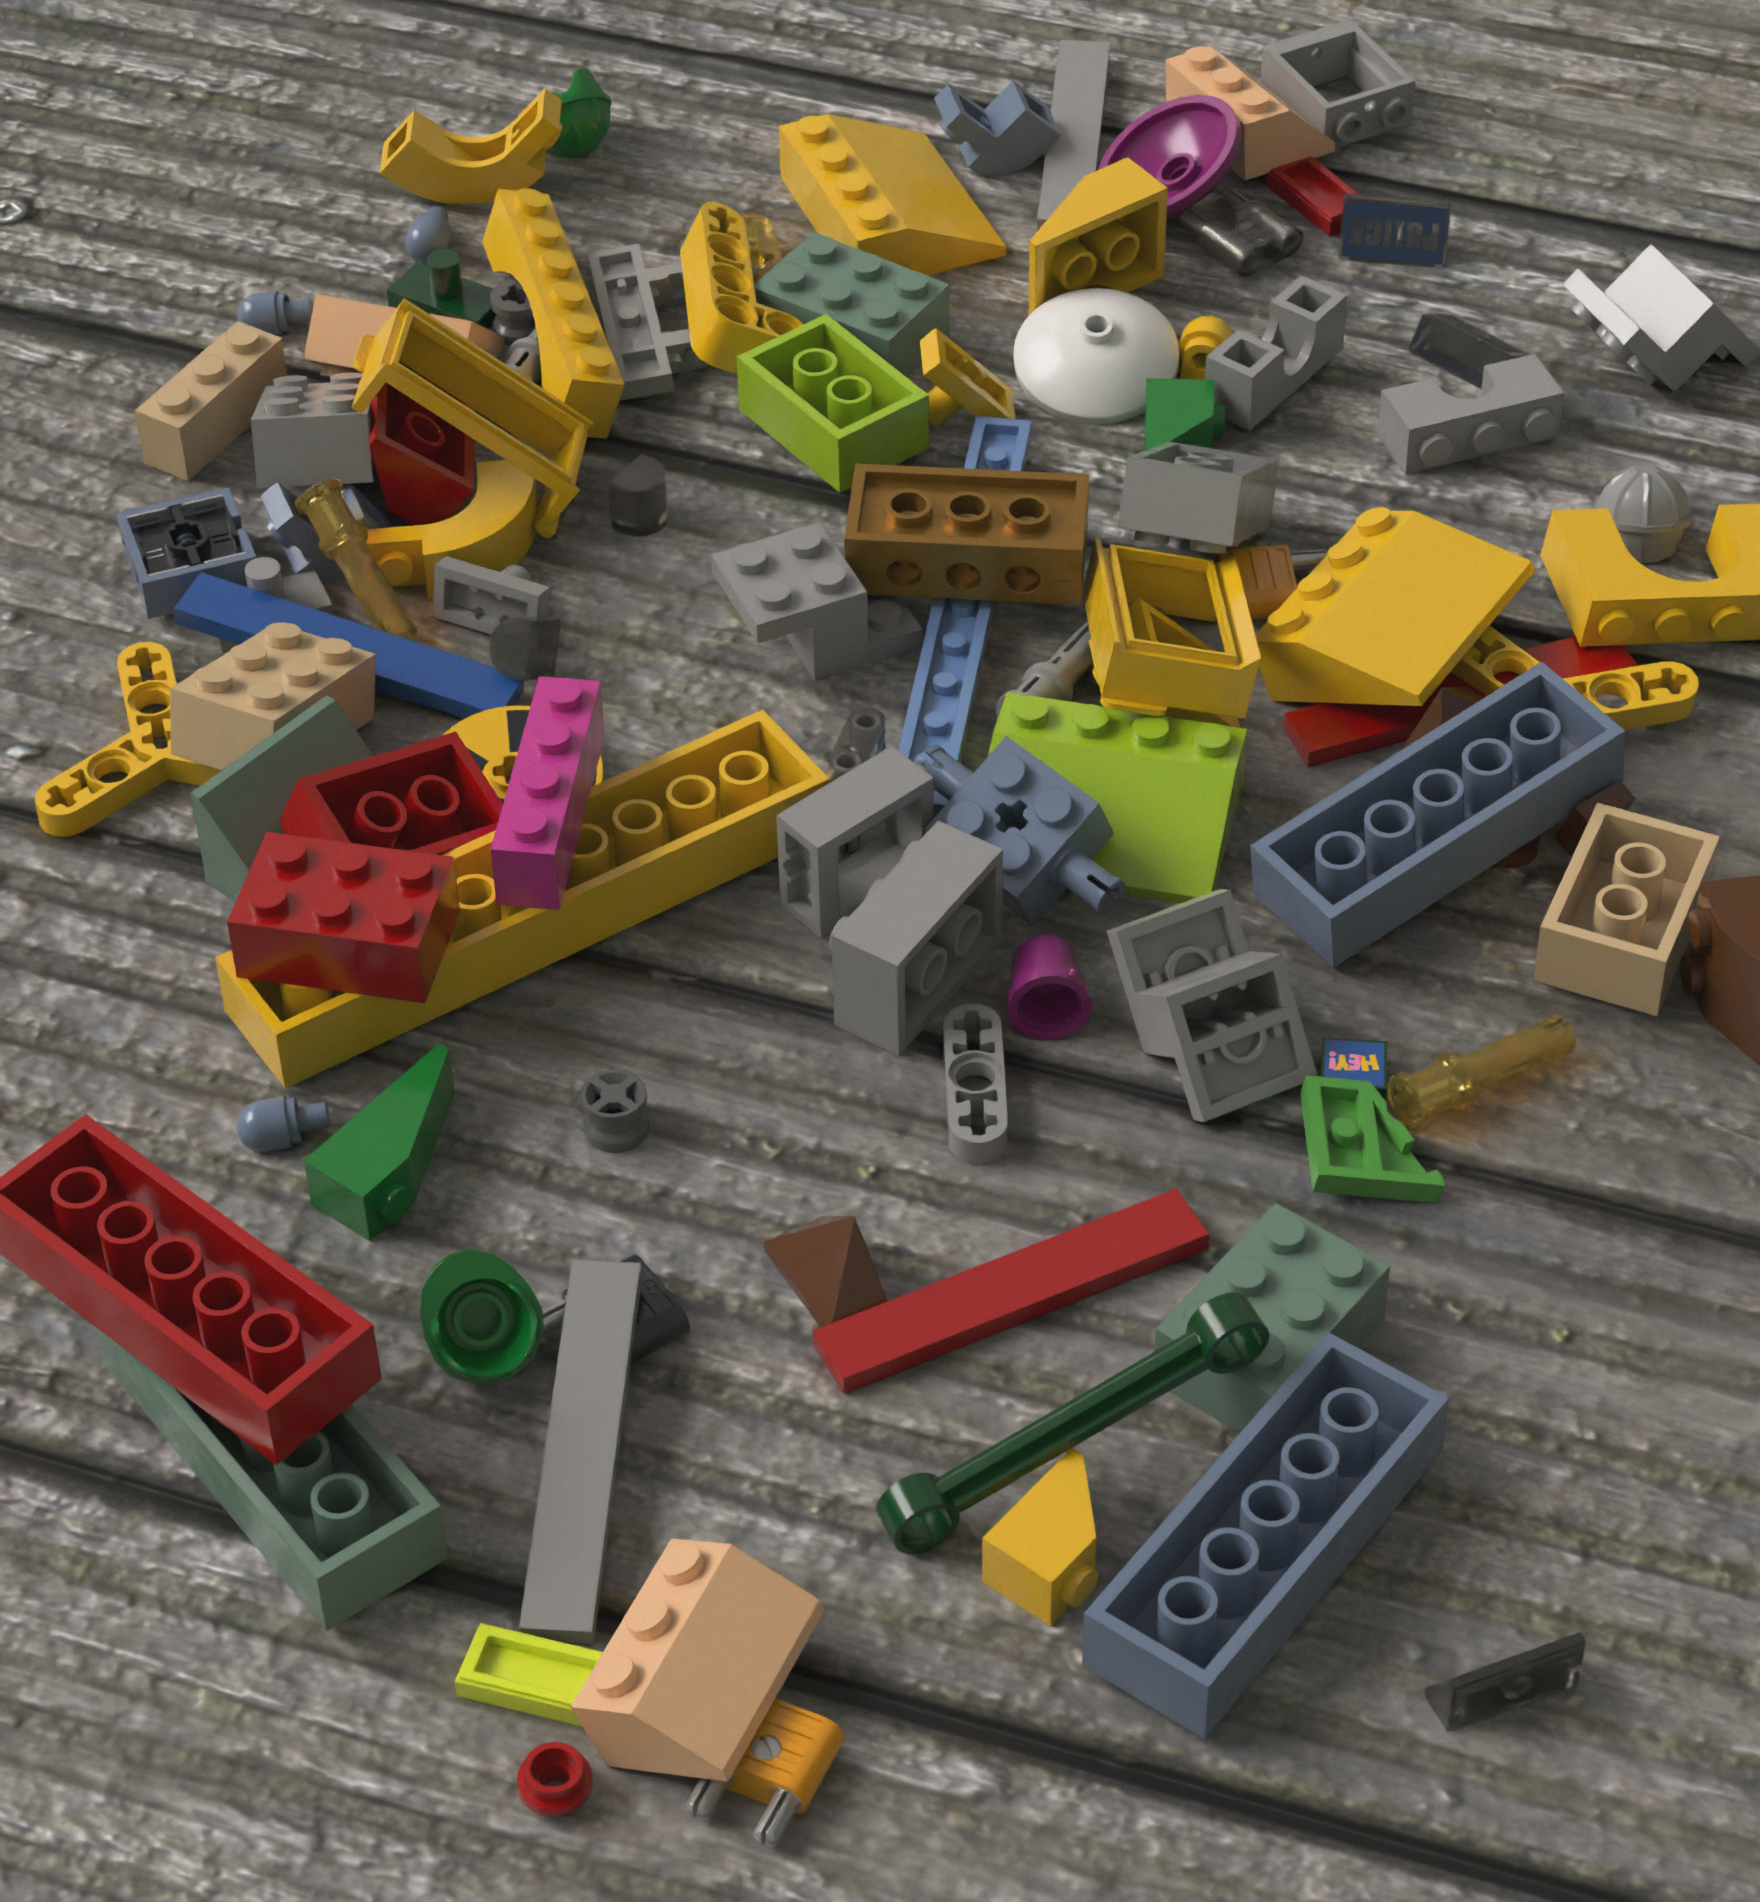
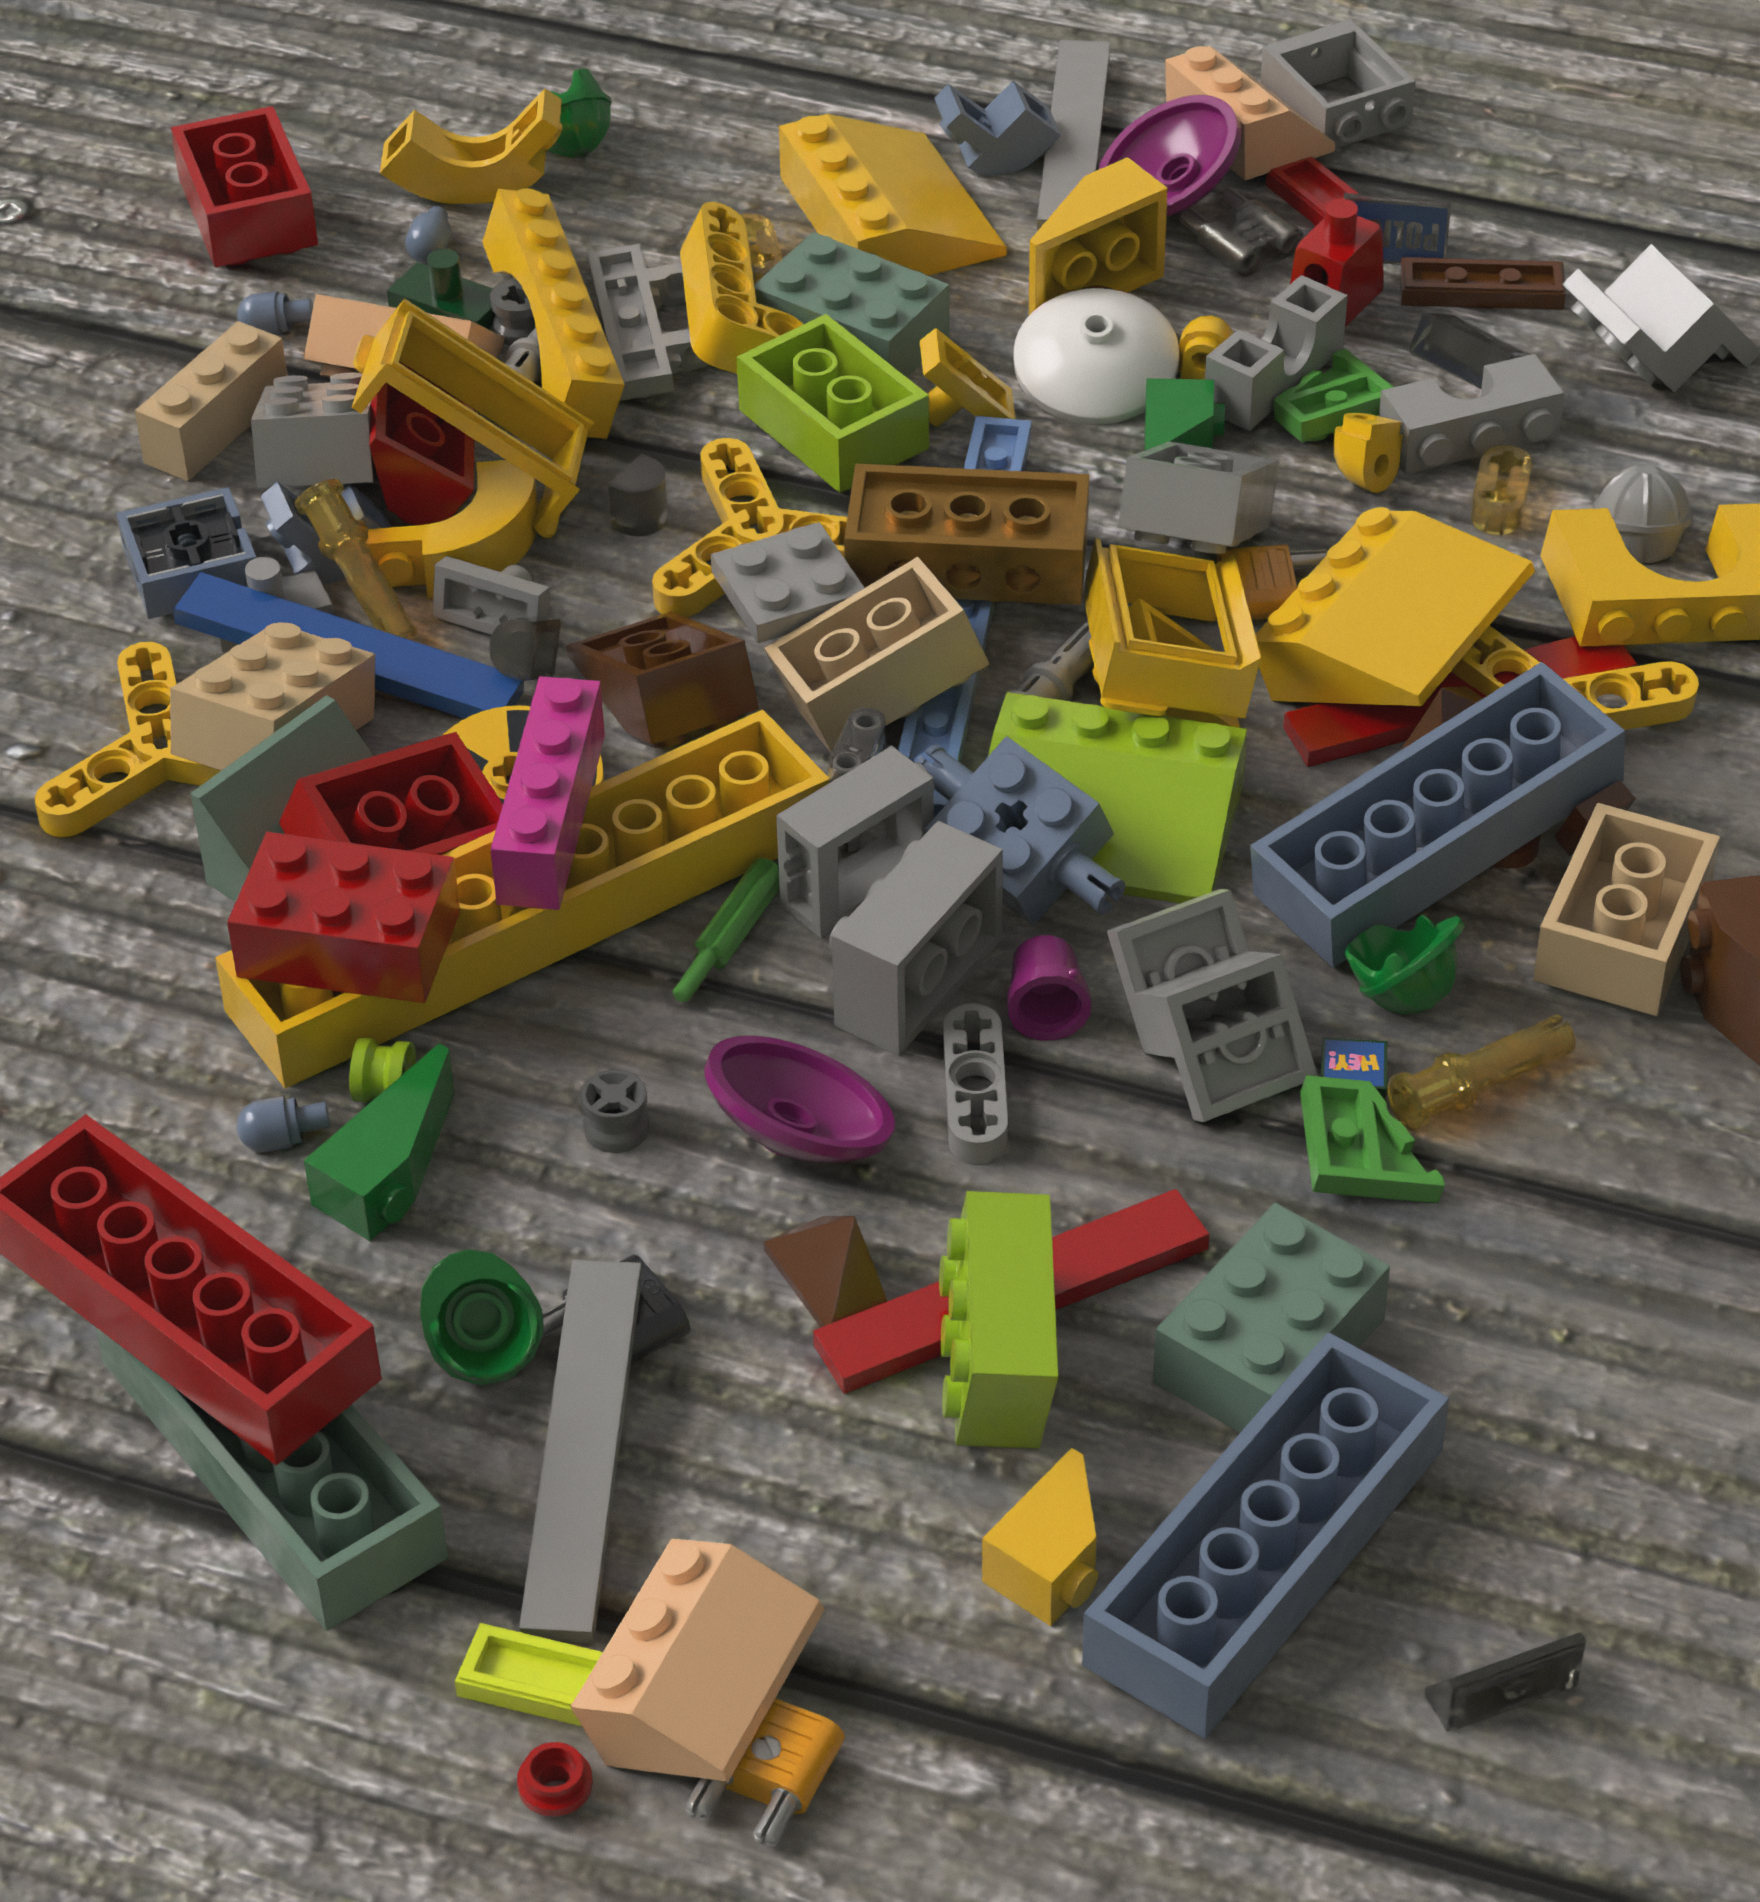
dark green piece [876,1292,1270,1554] -> none
none -> red brick [171,106,318,267]
none -> lime wheel [349,1037,416,1103]
none -> reddish brown slope [566,611,759,748]
none -> yellow piece [652,438,847,617]
none -> bright green axle [673,858,780,1002]
none -> magenta dish [704,1036,895,1163]
none -> tan brick [764,557,989,757]
none -> lime brick [939,1191,1058,1449]
none -> bright green wing [1273,348,1393,442]
none -> red torso [1290,199,1384,327]
none -> yellow piece [1334,413,1403,493]
none -> green piece [1345,915,1465,1014]
none -> reddish brown tile [1400,257,1566,310]
none -> clear yellow beam [1471,445,1532,535]

